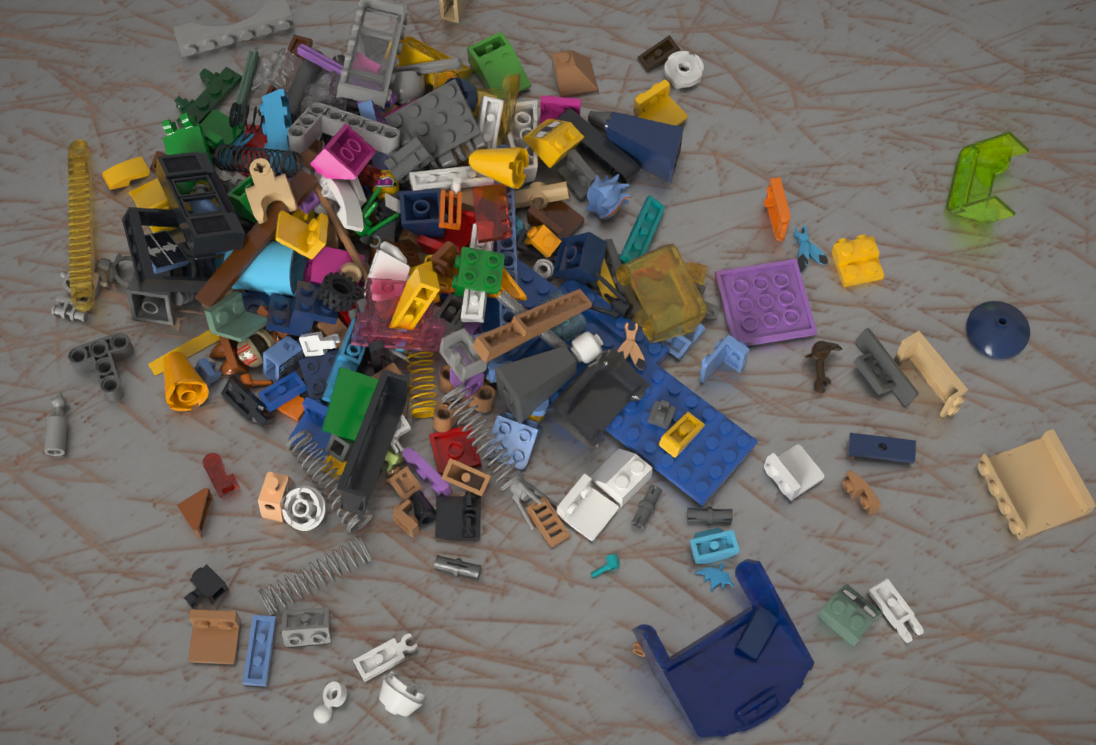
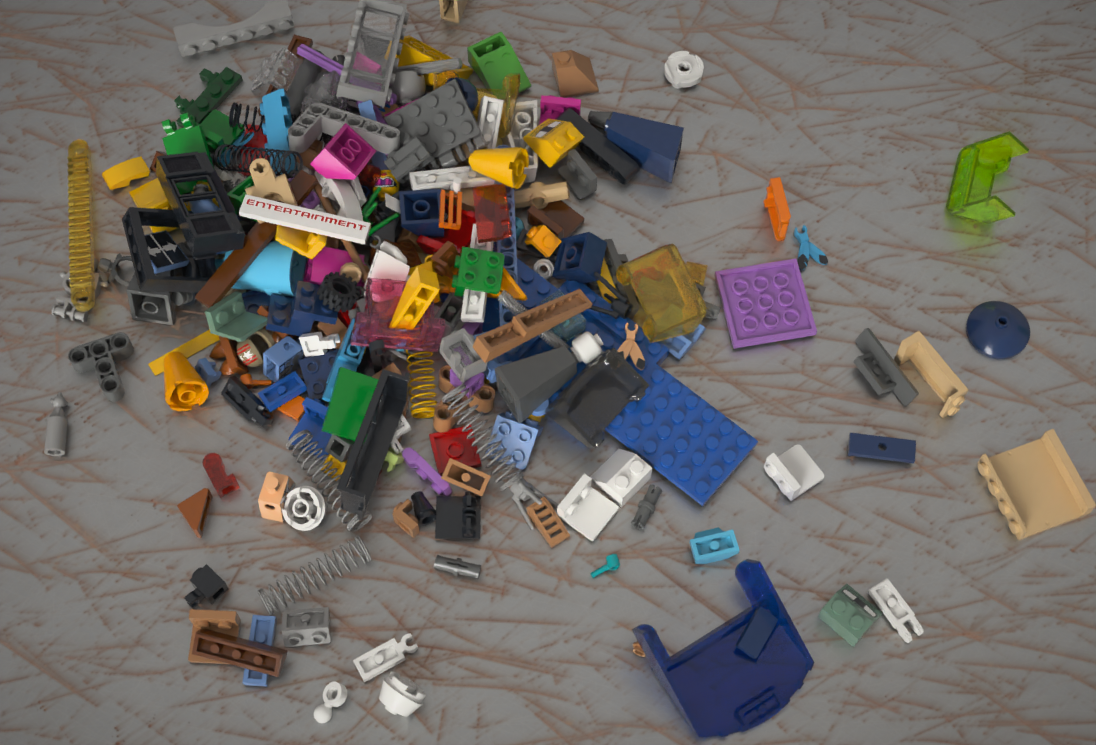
sand green axle [233,50,260,120] -> none
medium nougat bracket [385,465,422,501] -> none
medium blue hair [585,174,632,220] -> none
teal plate [619,195,666,270] -> none
yellow bracket [633,79,688,126] -> none
dark brown slope [637,35,681,72] -> none
dark grey tile [648,400,676,430] -> none
yellow slope [659,412,705,458] -> none
dark grey pin [687,506,733,524] -> none
dark azure piece [696,564,734,591] -> none
medium blue bracket [699,335,750,384] -> none
dark brown piece [805,341,843,394] -> none
yellow plate [831,234,885,287] -> none
medium nougat slope [842,470,881,516] -> none
none -> reddish brown slope [192,629,288,677]
none -> white tile [239,194,371,244]

